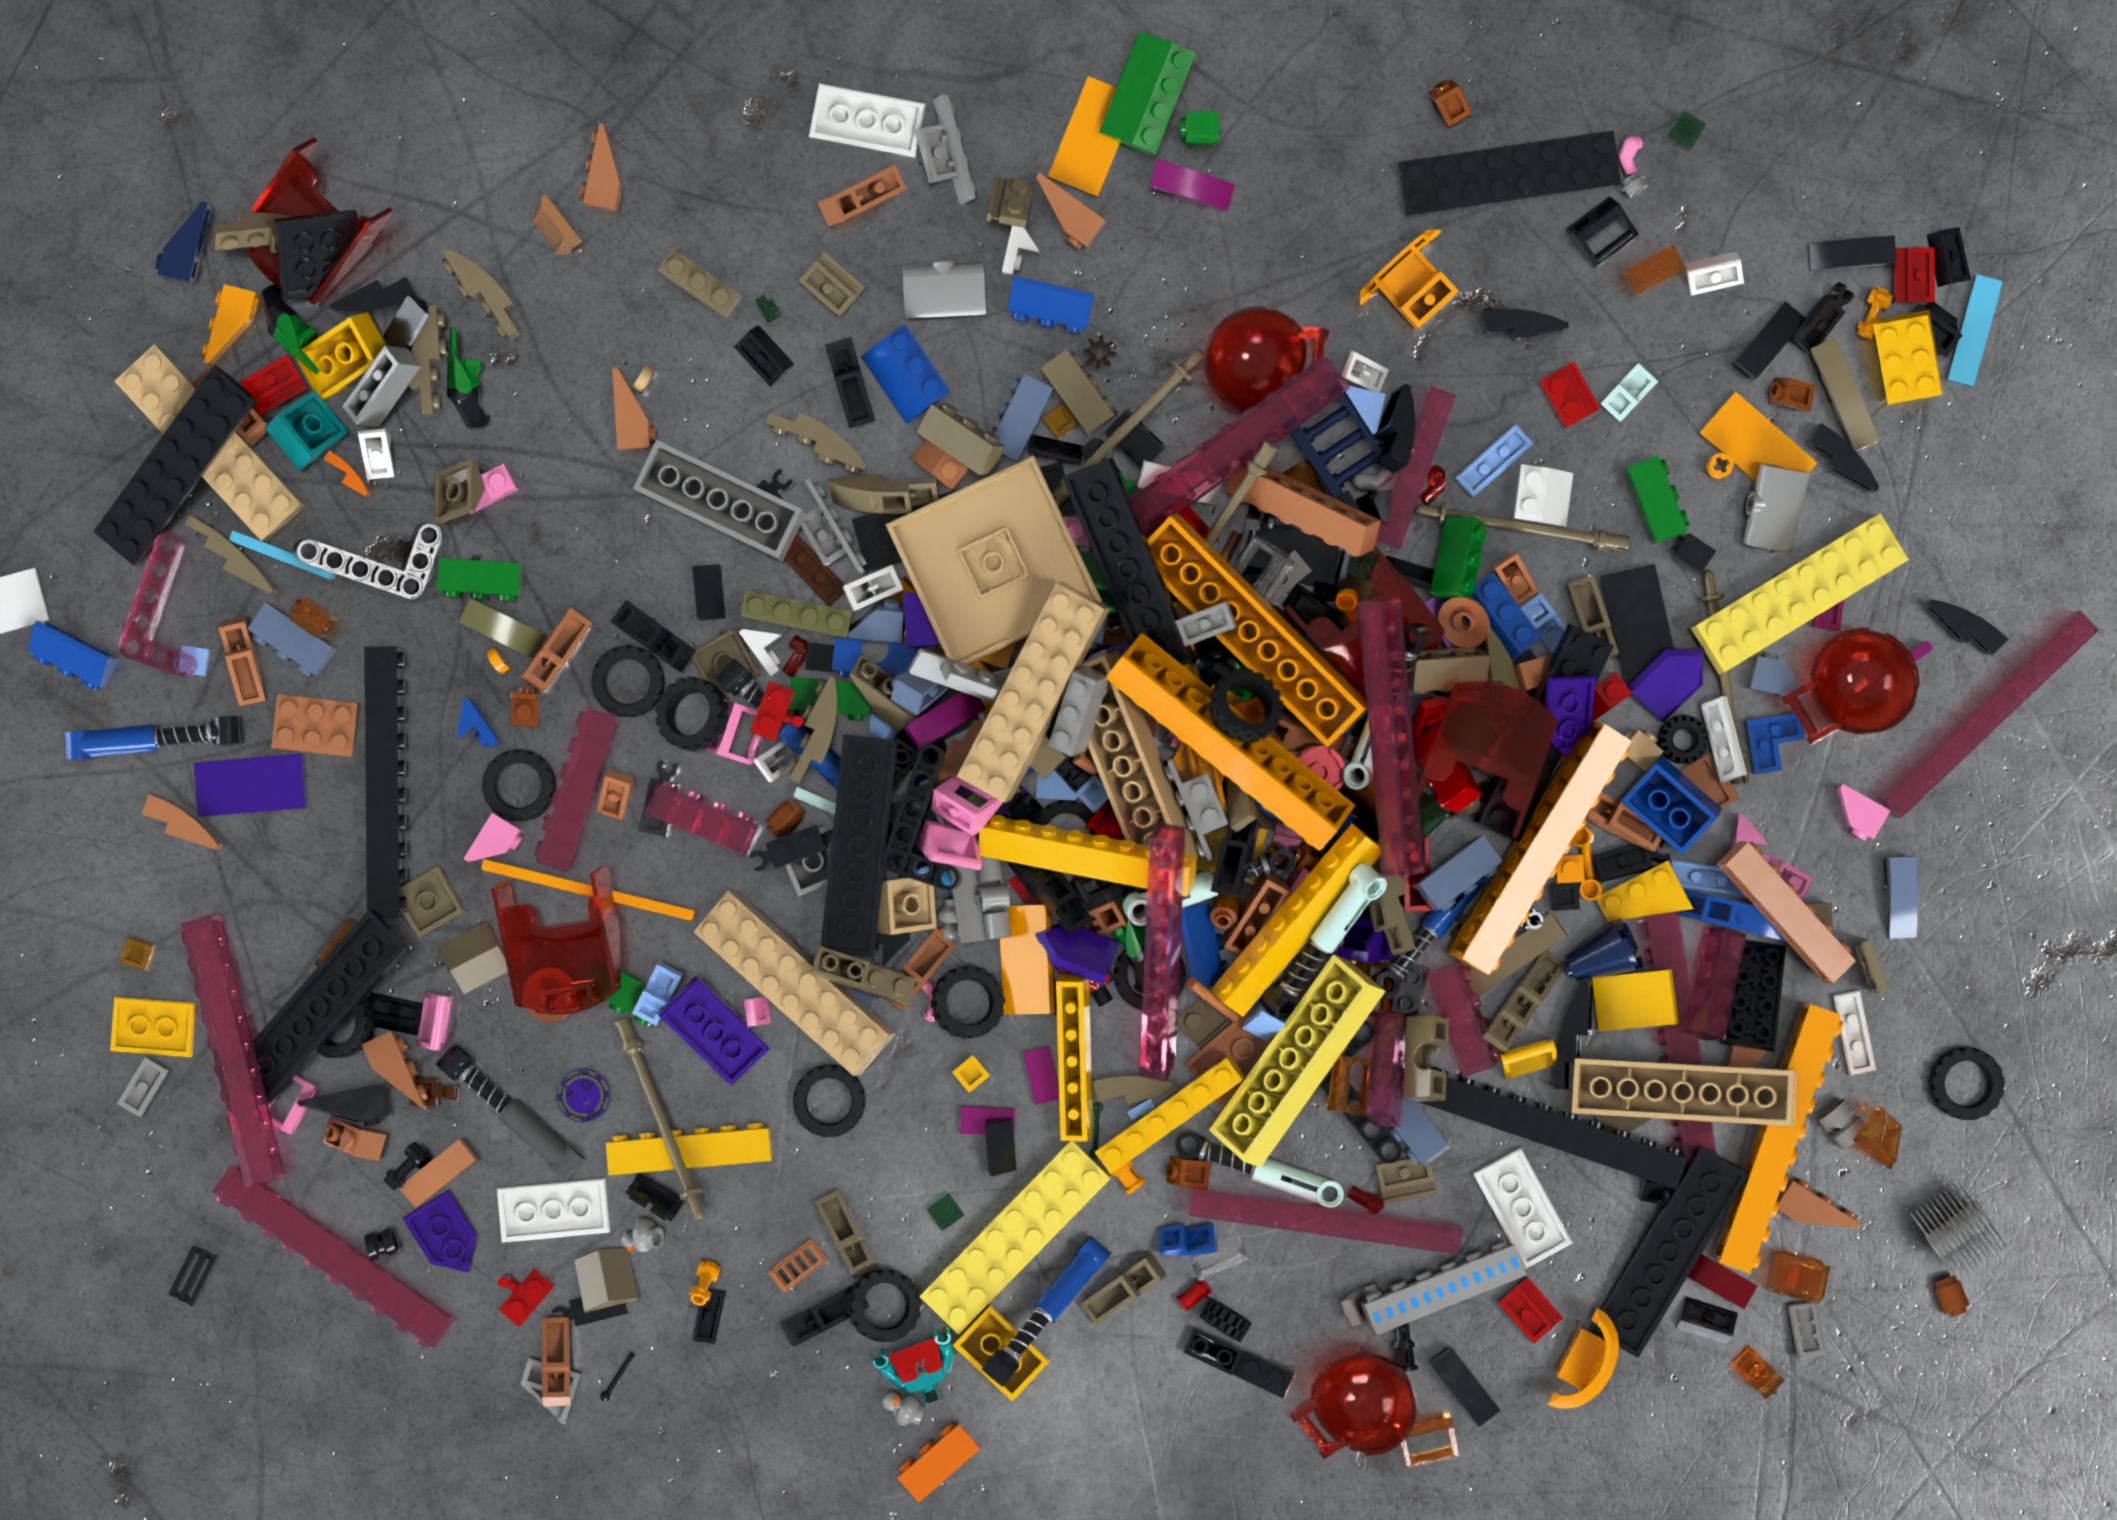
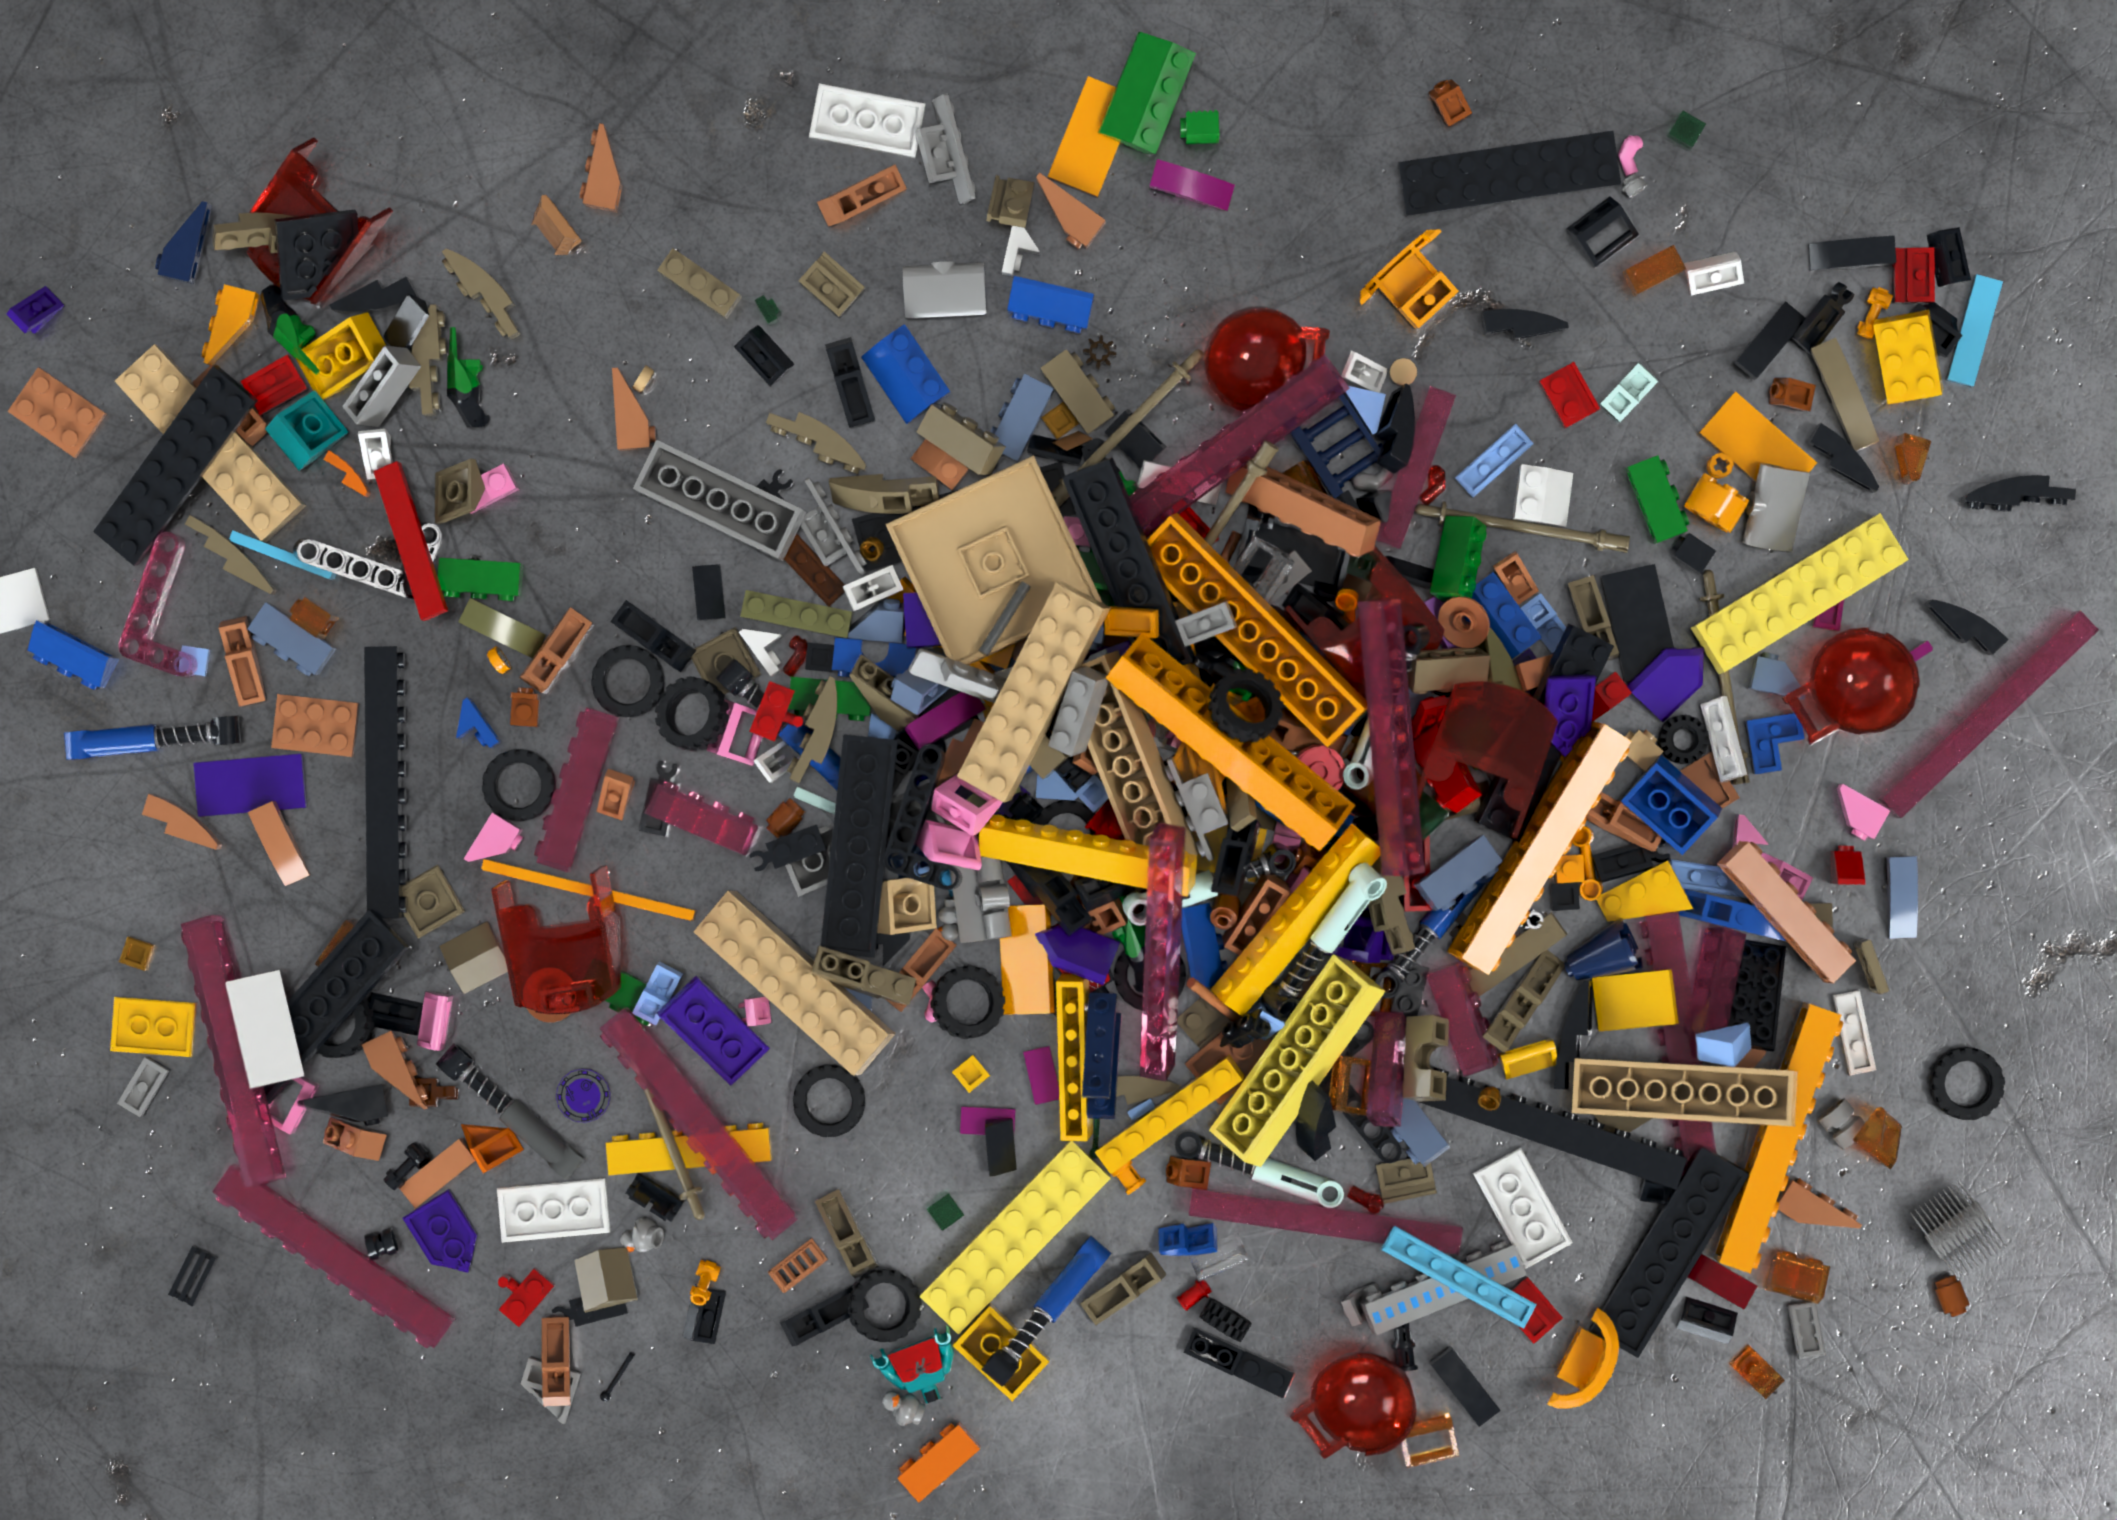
none -> dark purple slope [6,286,64,334]
none -> nougat plate [8,367,106,458]
none -> white tile [225,970,304,1089]
none -> nougat slope [248,801,310,886]
none -> red tile [373,461,448,621]
none -> orange slope [461,1124,524,1173]
none -> clear pink brick [599,1007,799,1240]
none -> pearl gold hinge [860,537,884,561]
none -> dark grey bar [978,581,1031,656]
none -> medium nougat sticker [1053,431,1093,451]
none -> dark blue fence [1082,993,1122,1119]
none -> light orange tile [1104,606,1159,638]
none -> black hinge [1220,1009,1271,1048]
none -> black slope [1296,1081,1336,1161]
none -> medium azure tile [1380,1225,1537,1329]
none -> tan tile [1389,358,1417,386]
none -> pearl gold hinge [1478,1086,1501,1110]
none -> light orange brick [1684,473,1749,533]
none -> light blue slope [1695,1023,1751,1067]
none -> red slope [1830,846,1865,885]
none -> clear orange tile [1894,433,1931,484]
none -> black slope [1961,475,2076,512]

